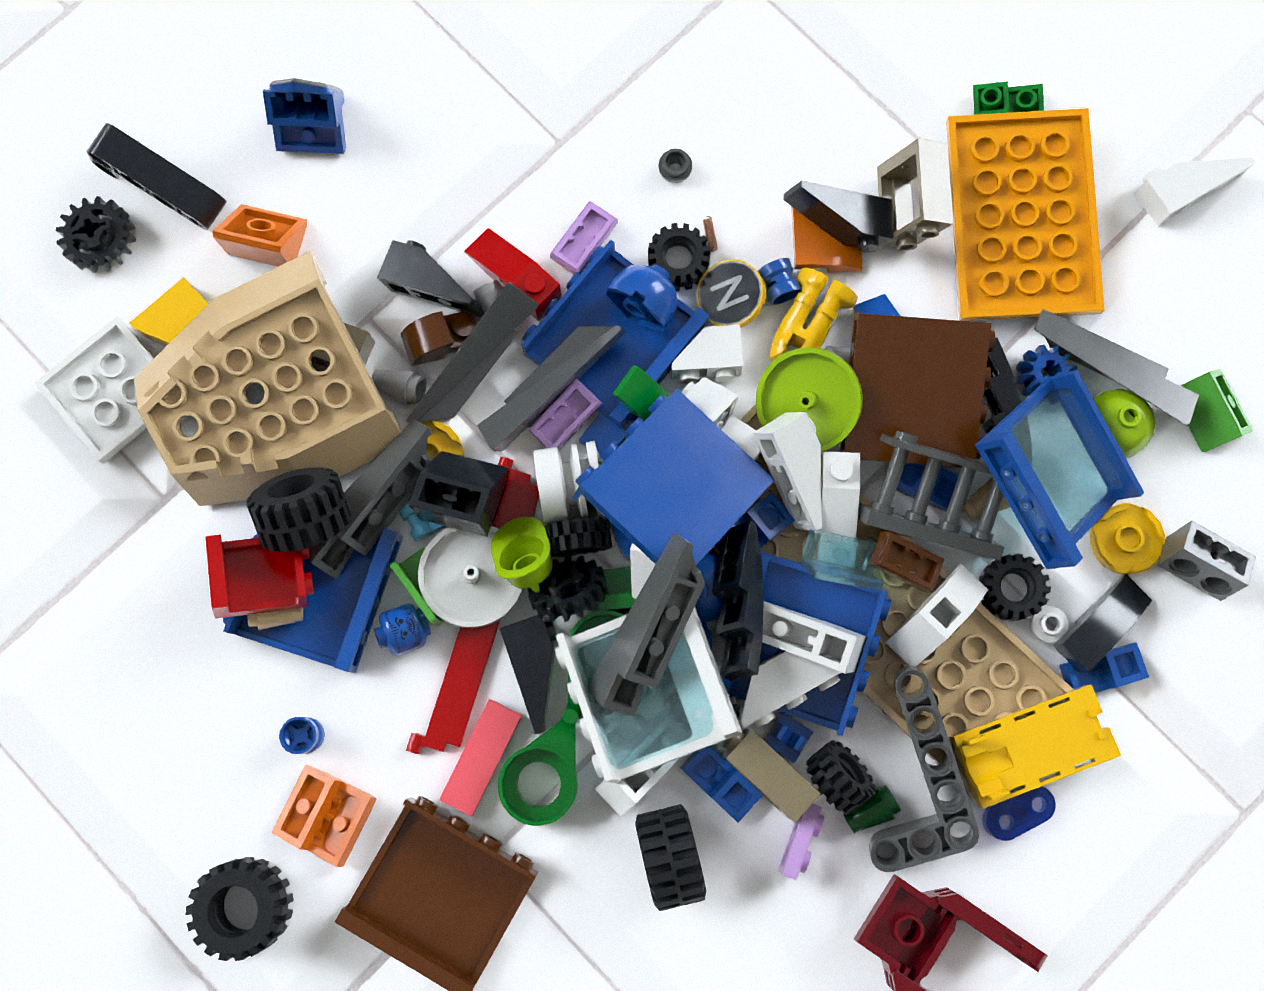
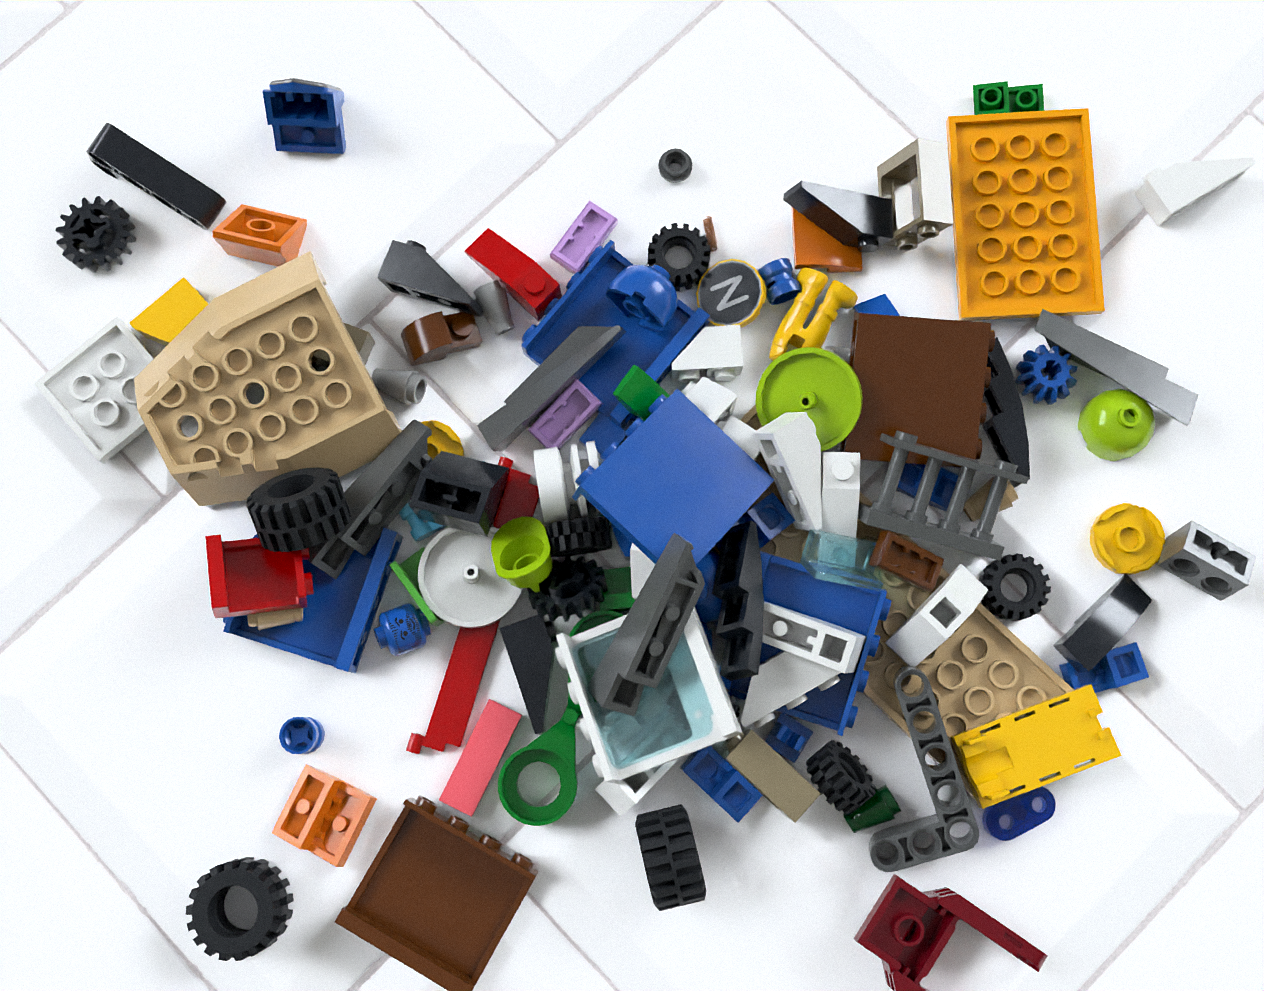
dark grey wedge [406,282,539,423] -> none
lavender plate [778,803,824,880] -> none
panel [975,370,1145,570] -> none
white plate [1031,606,1069,643] -> none
bright green panel [1180,368,1253,452] -> none

